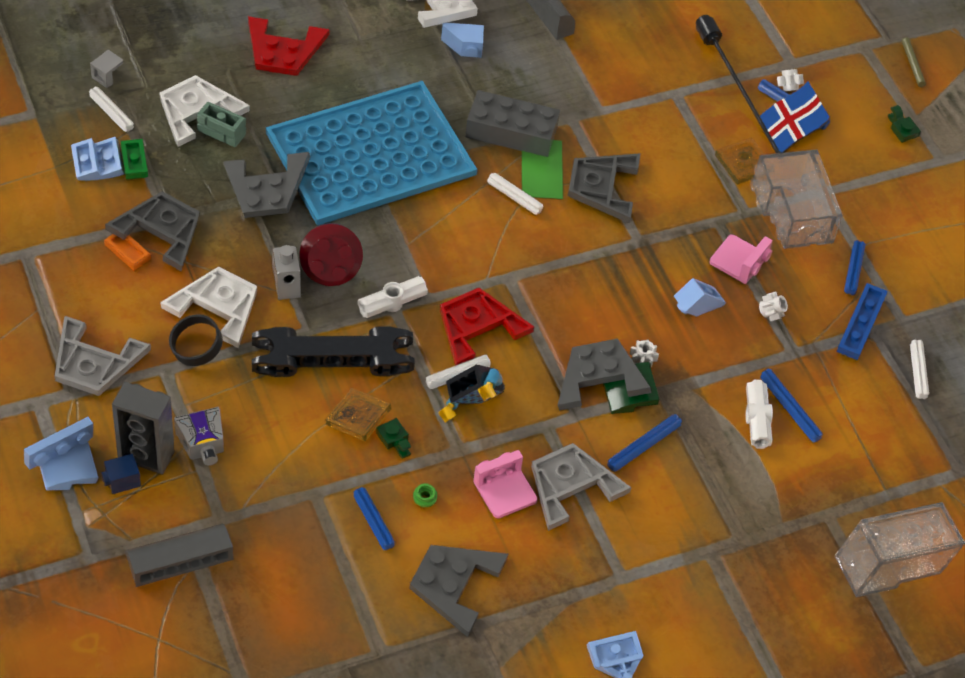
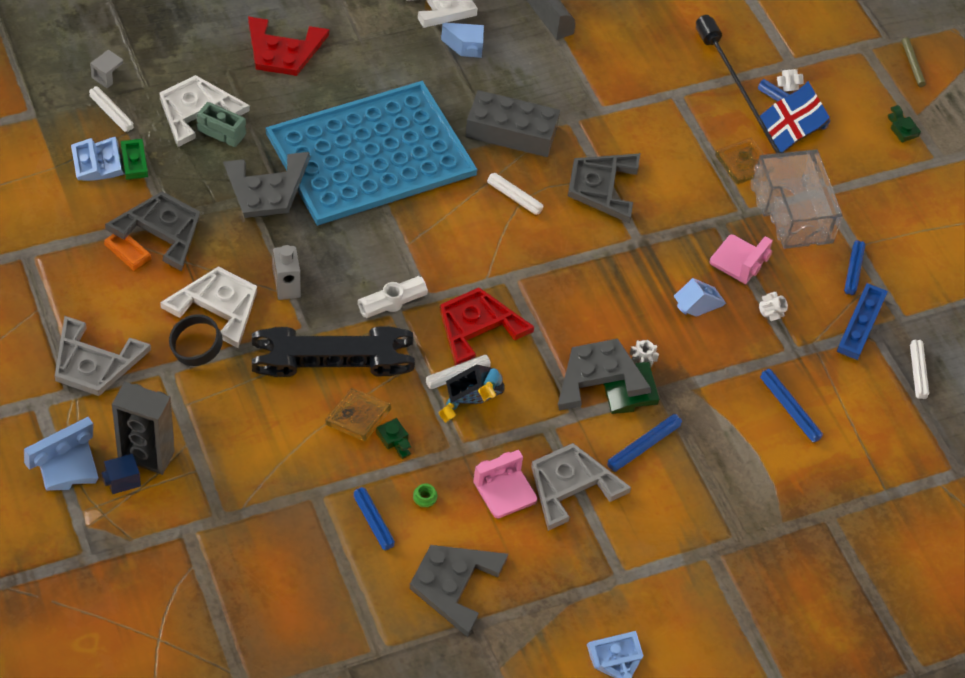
dark grey brick [125,523,233,587] -> none
light grey torso [174,407,224,465] -> none
dark red piece [299,223,363,286] -> none
bright green sticker [522,140,563,199] -> none
white piece [746,380,773,449] -> none
clear piece [835,502,965,598] -> none

